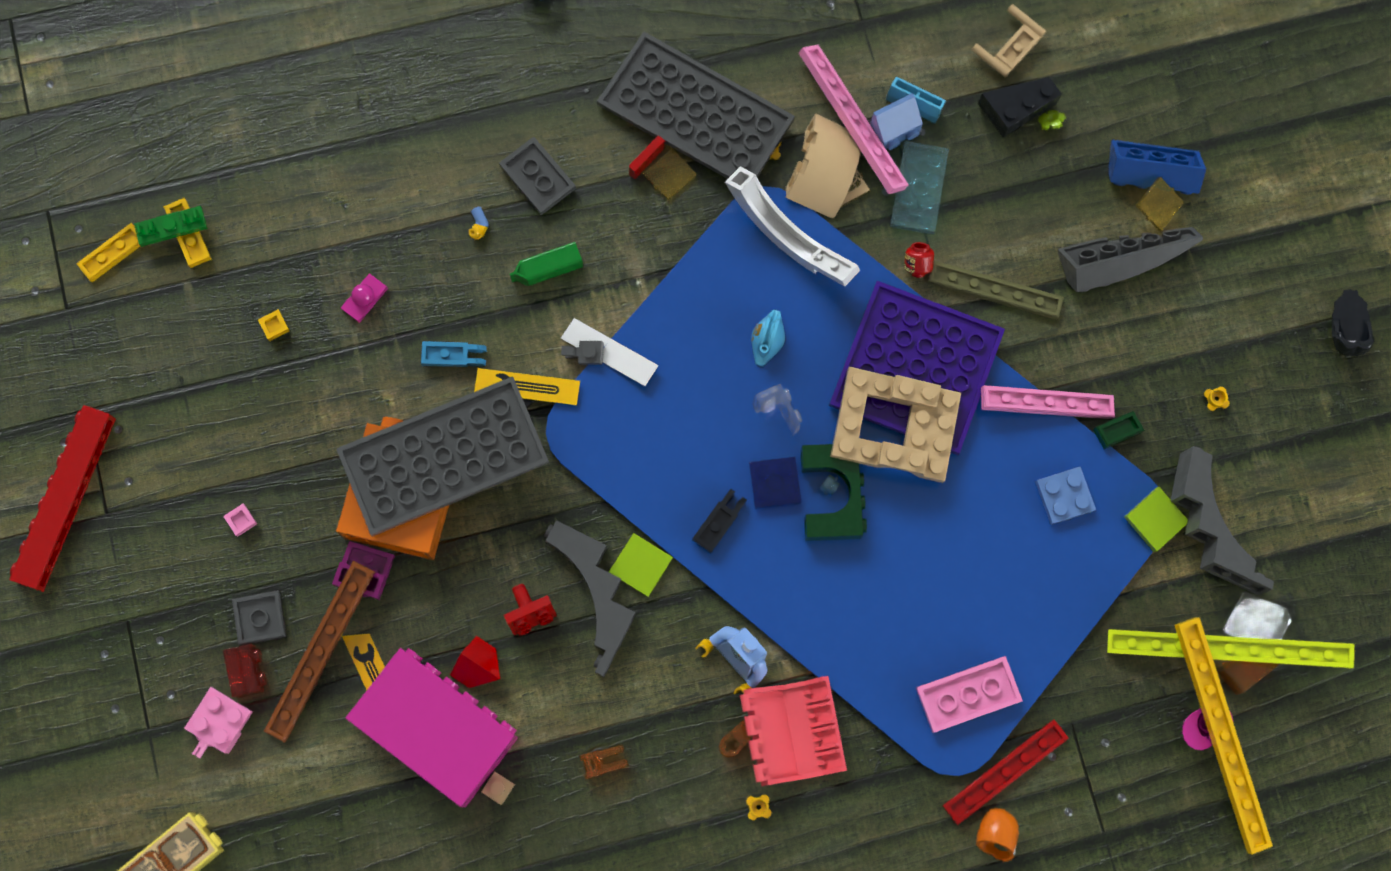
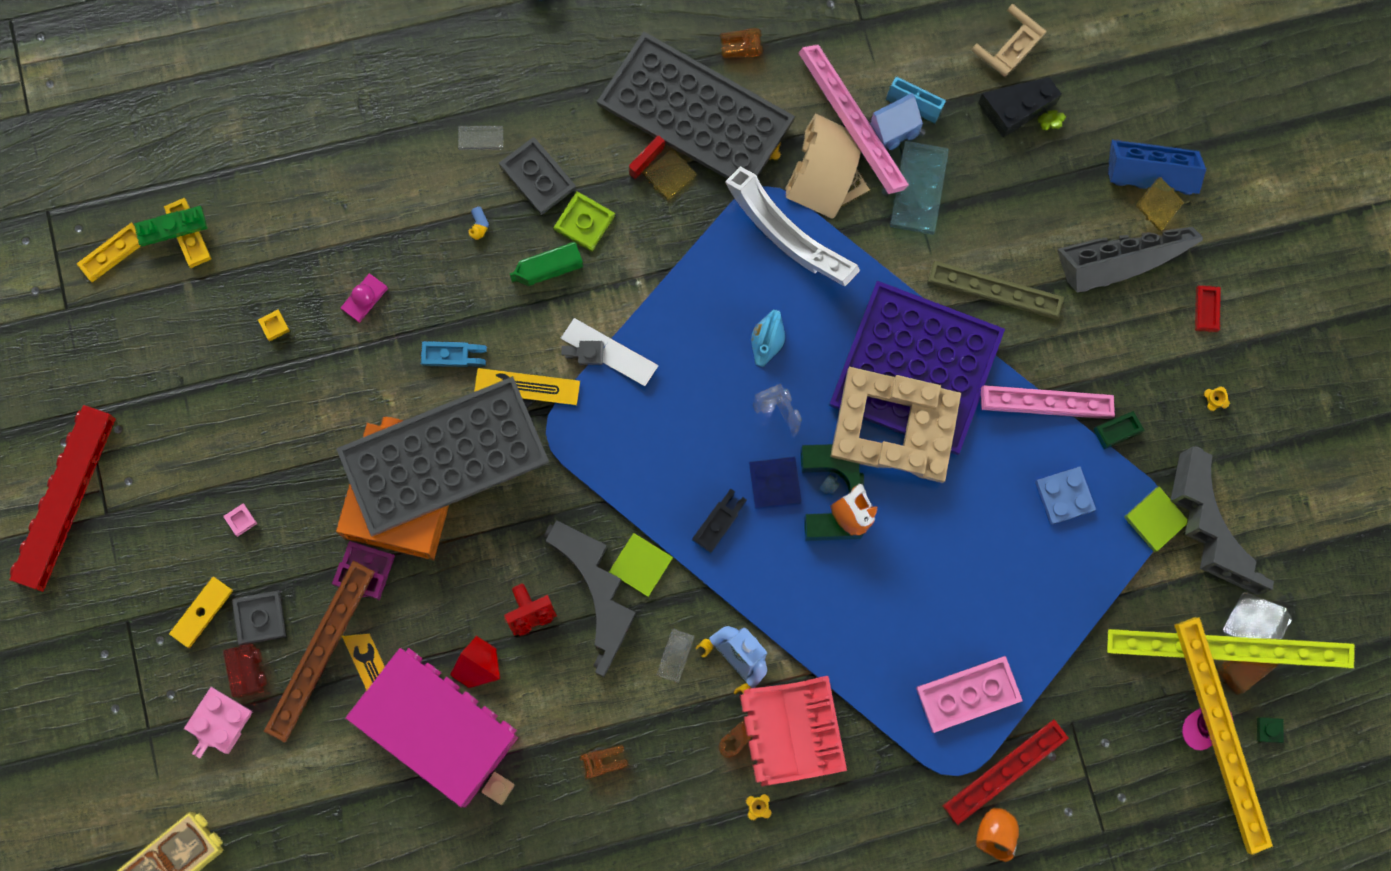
red head [904,242,934,278] -> none
black hair [1332,289,1375,356] -> none
none -> yellow tile [169,576,233,648]
none -> clear tile [458,126,504,150]
none -> lime tile [553,191,615,252]
none -> clear slope [656,628,695,683]
none -> clear orange piece [720,28,763,58]
none -> piece [830,484,877,535]
none -> red tile [1195,285,1221,332]
none -> dark green plate [1257,717,1284,743]

